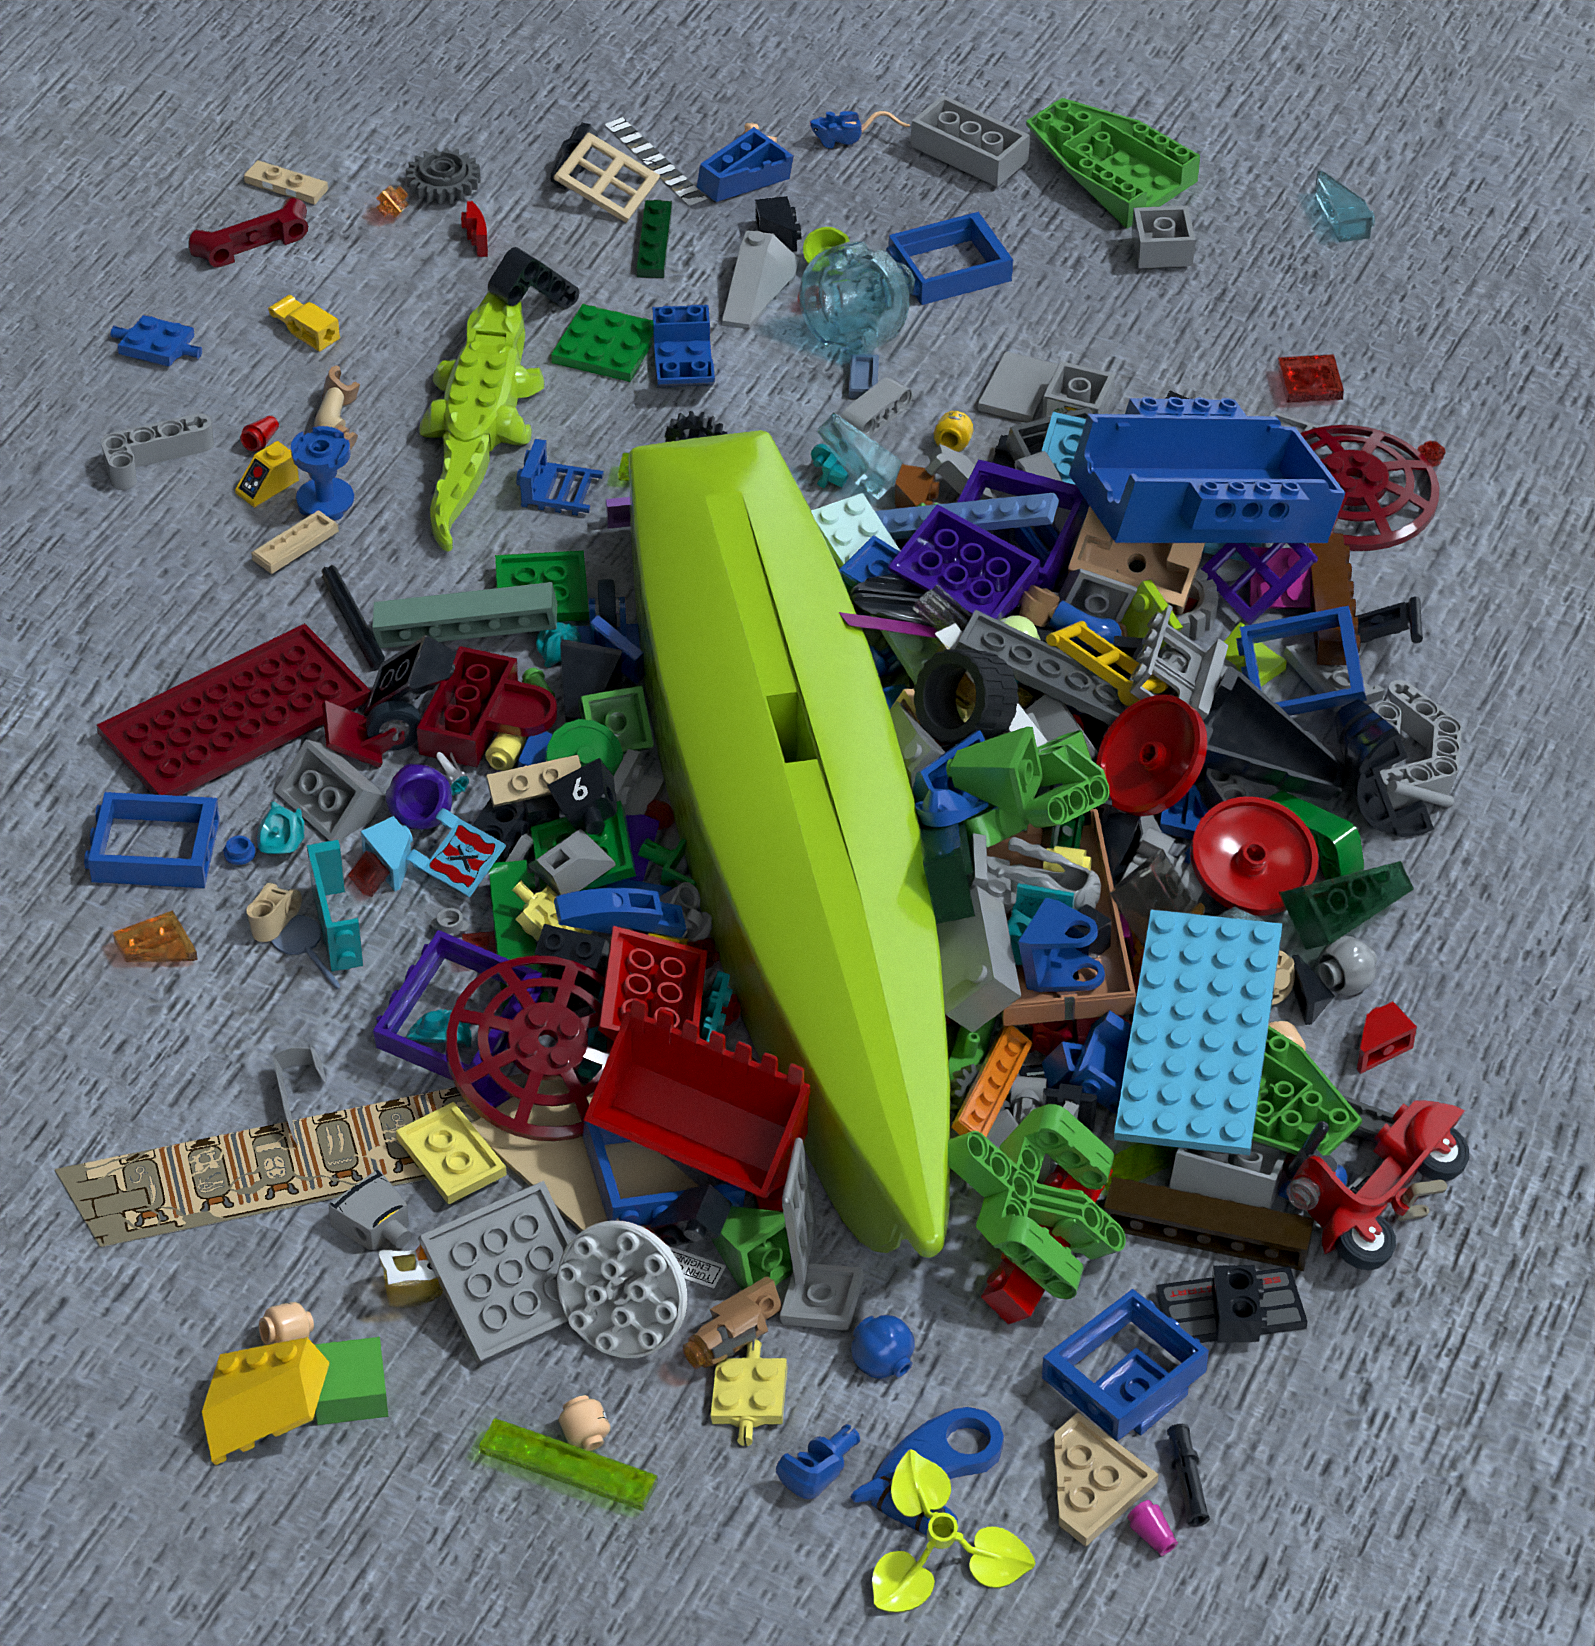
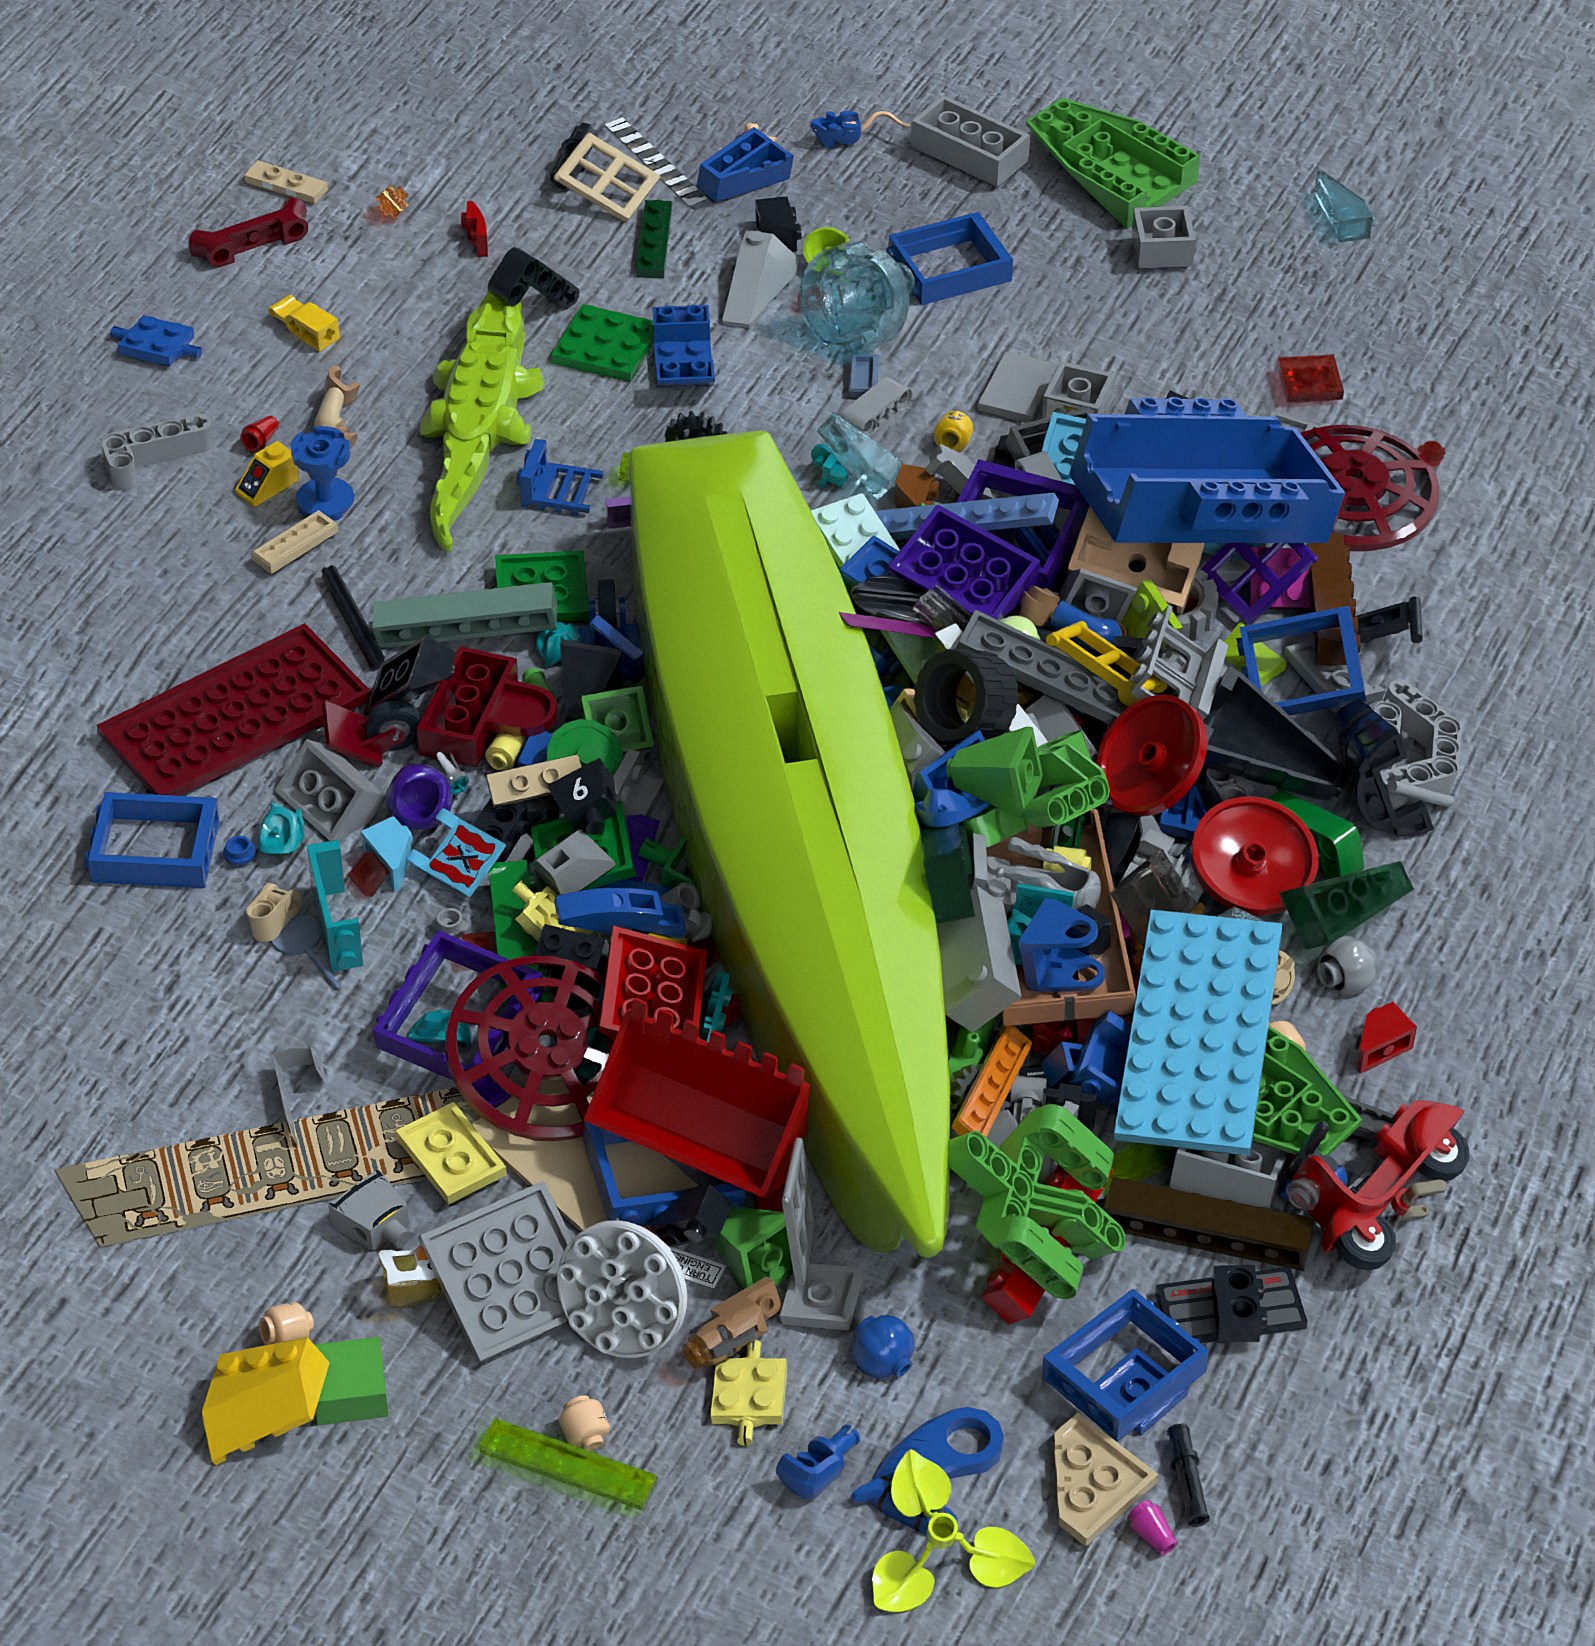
clear orange wing [113,910,198,962] -> none
dark grey gear [406,148,481,204] -> none
clear red plate [644,800,675,830] -> none
black slope [1292,955,1335,1025] -> none

